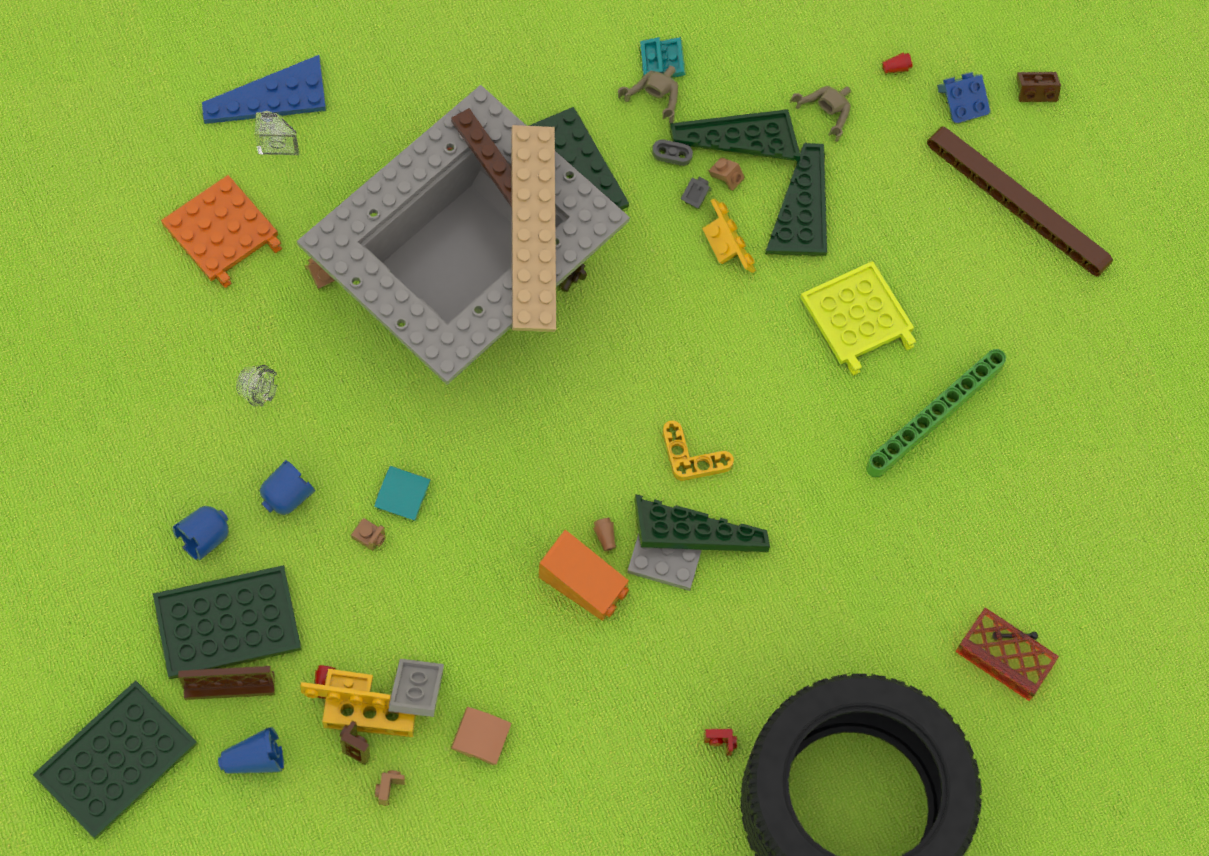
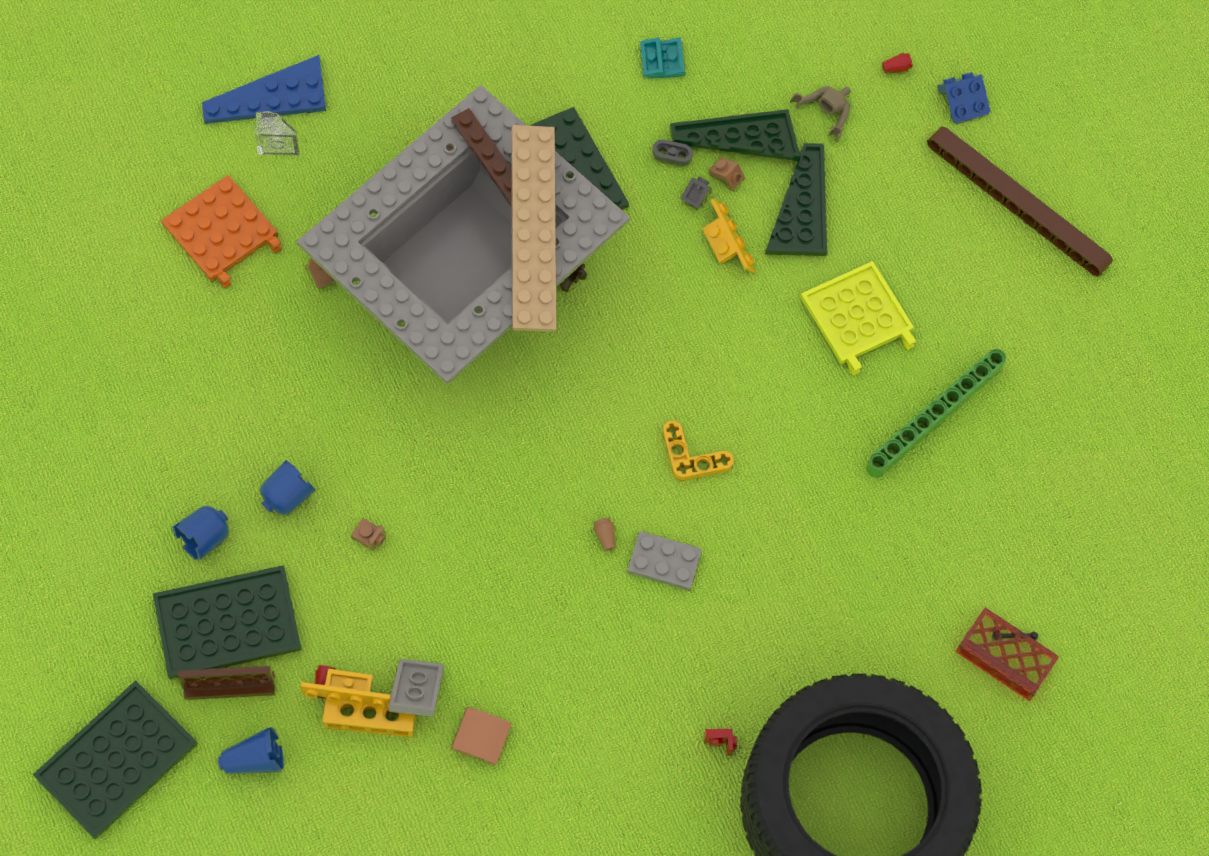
clear cone [236,365,277,406] -> none
reddish brown bracket [340,720,370,765] -> none
teal slope [374,466,431,521] -> none
medium nougat bracket [375,770,405,806] -> none
orange slope [538,530,629,621] -> none
dark tan piece [618,66,678,123] -> none
dark green wing [634,494,770,552] -> none
reddish brown bracket [1016,72,1061,102] -> none

